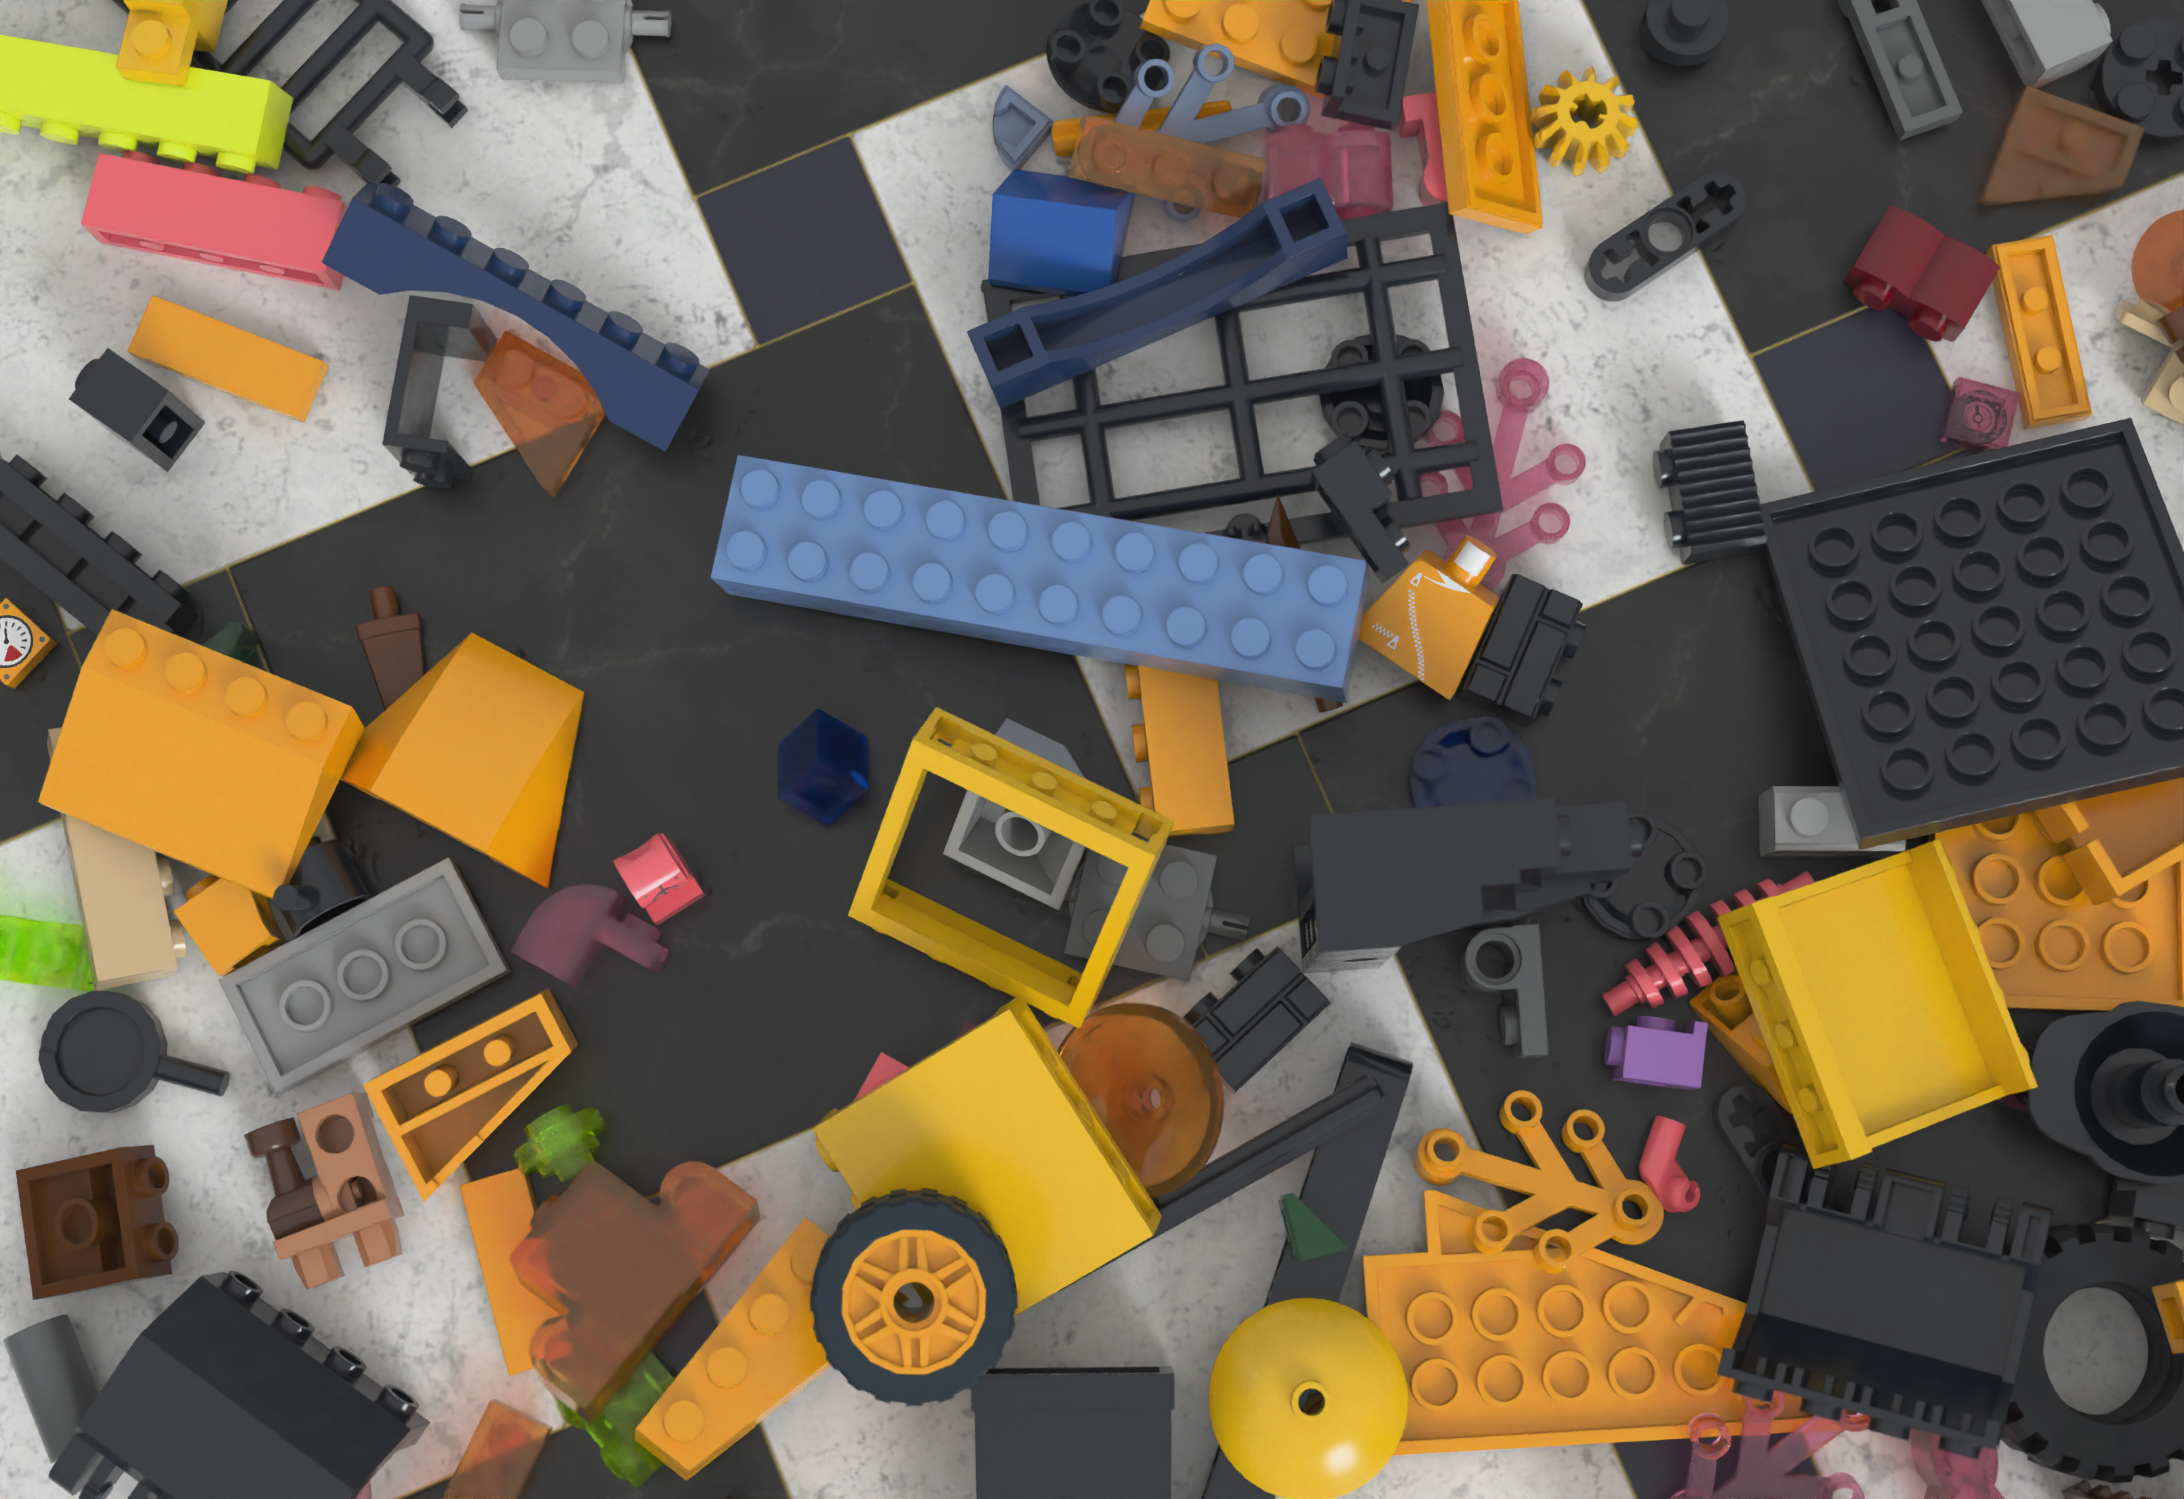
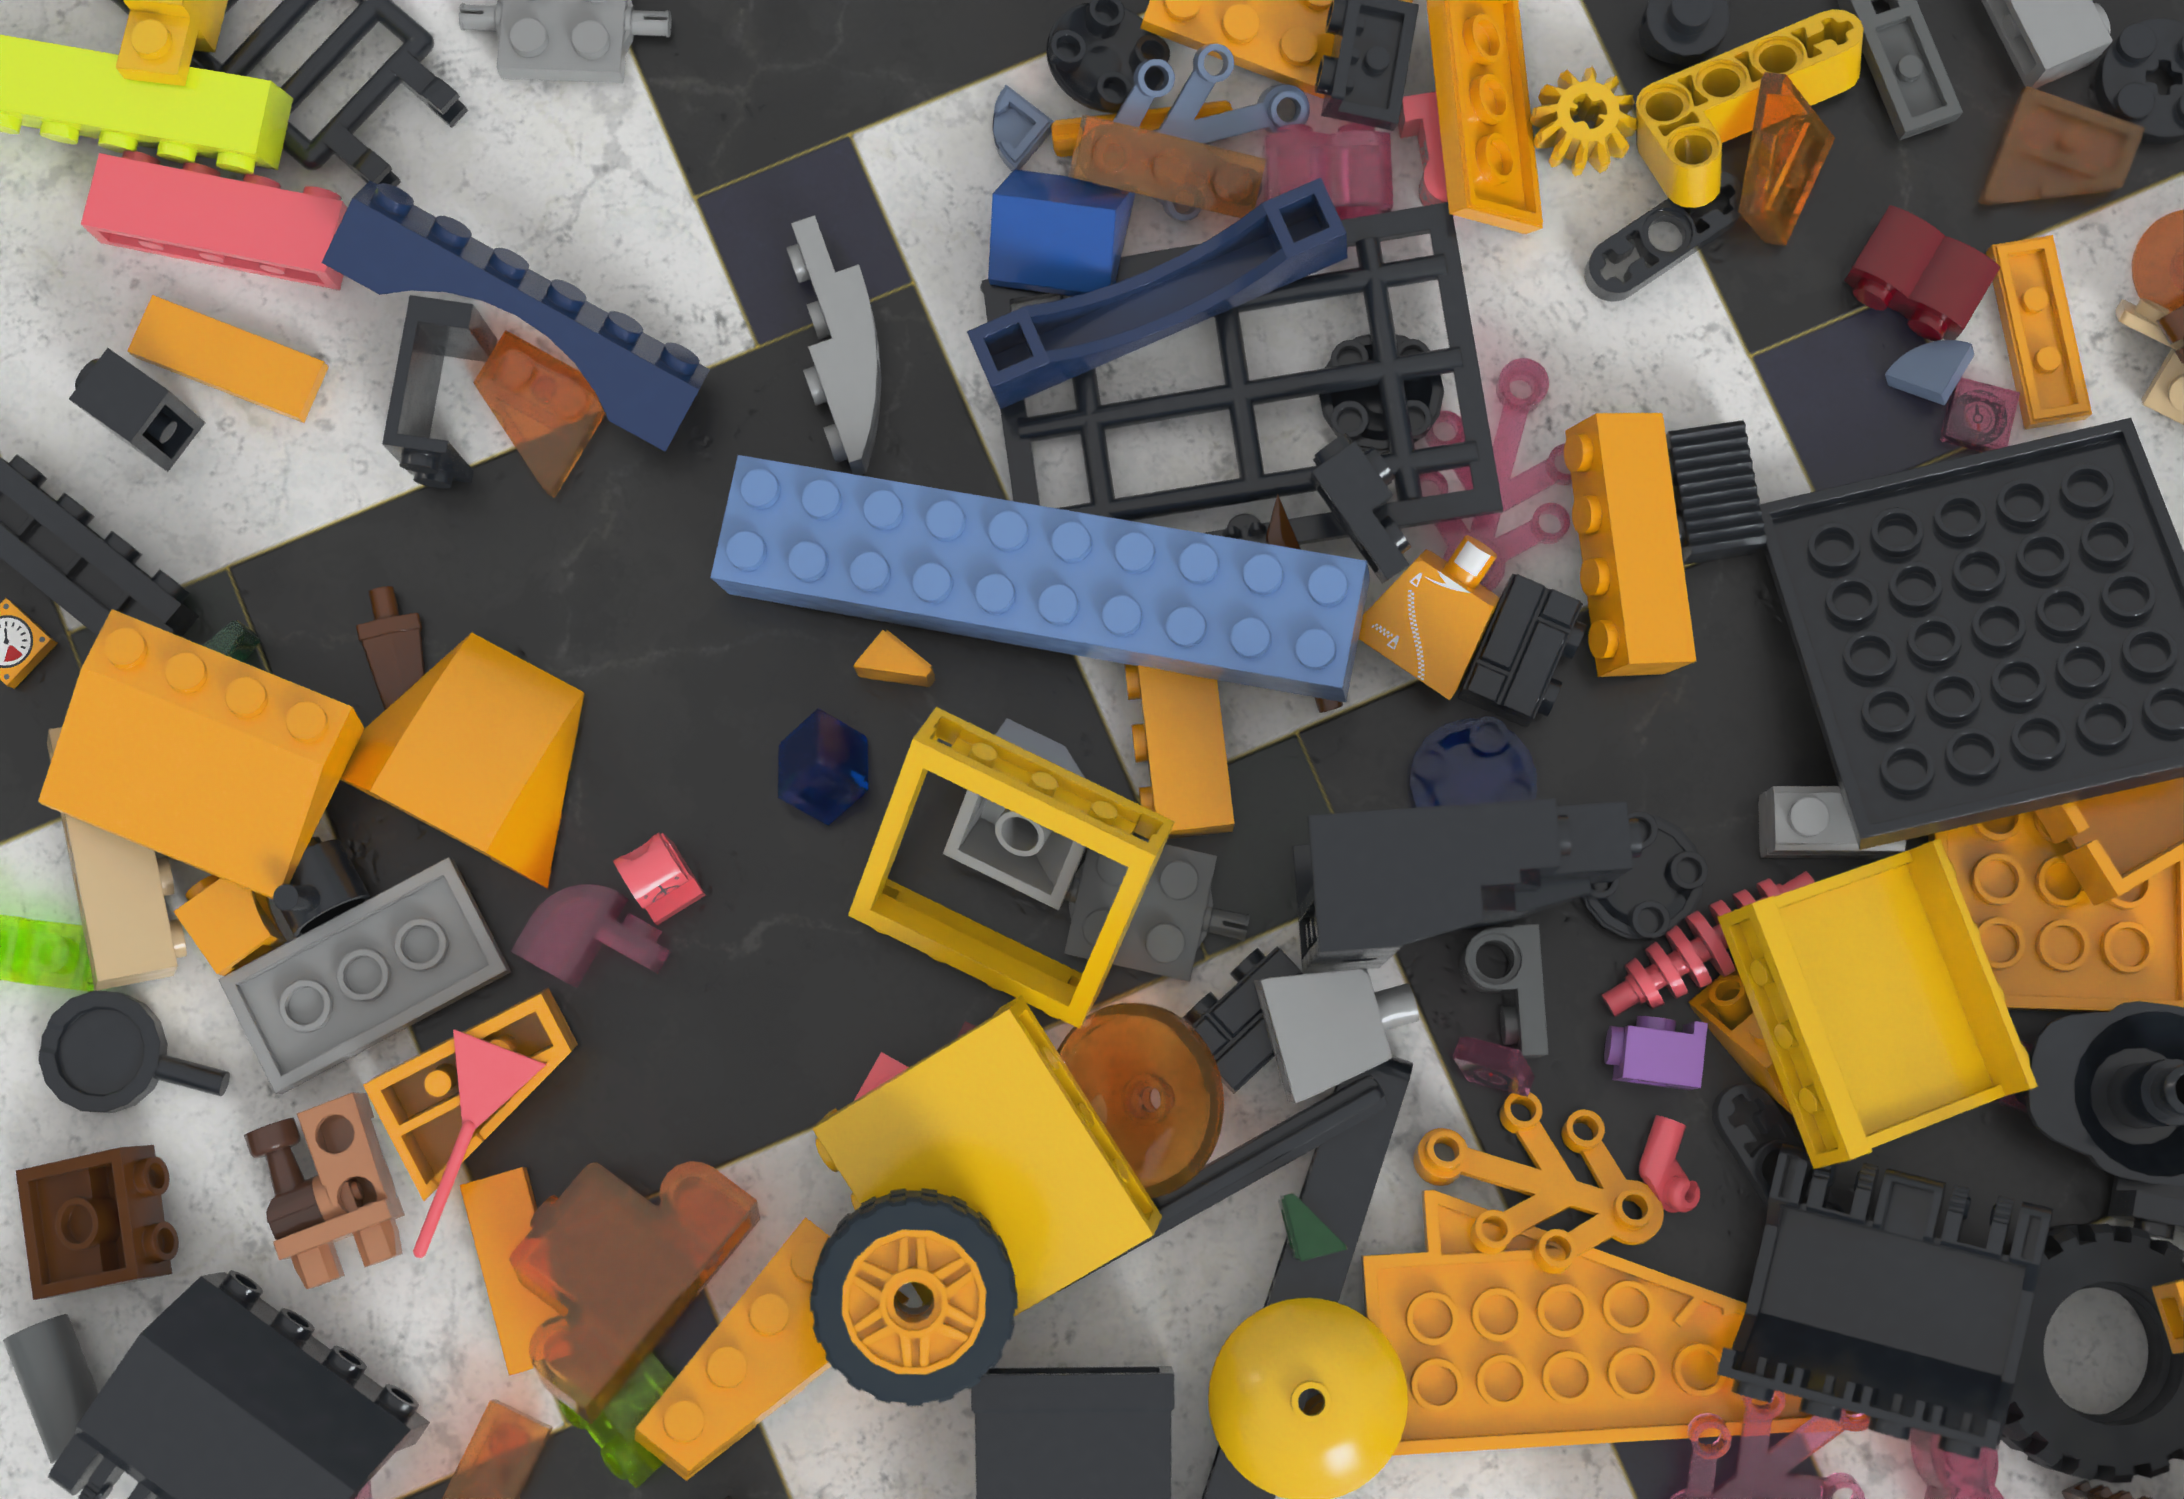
clear neon green plate [512,1103,608,1183] -> none
none -> coral piece [413,1029,547,1258]
none -> light grey slope [786,215,882,475]
none -> light orange slope [853,630,935,687]
none -> light grey torso [1254,968,1419,1103]
none -> clear pink tile [1453,1036,1535,1097]
none -> light orange brick [1564,413,1697,677]
none -> yellow beam [1636,9,1864,208]
none -> clear orange wing [1739,72,1835,246]
none -> sand blue tile [1885,340,1975,406]

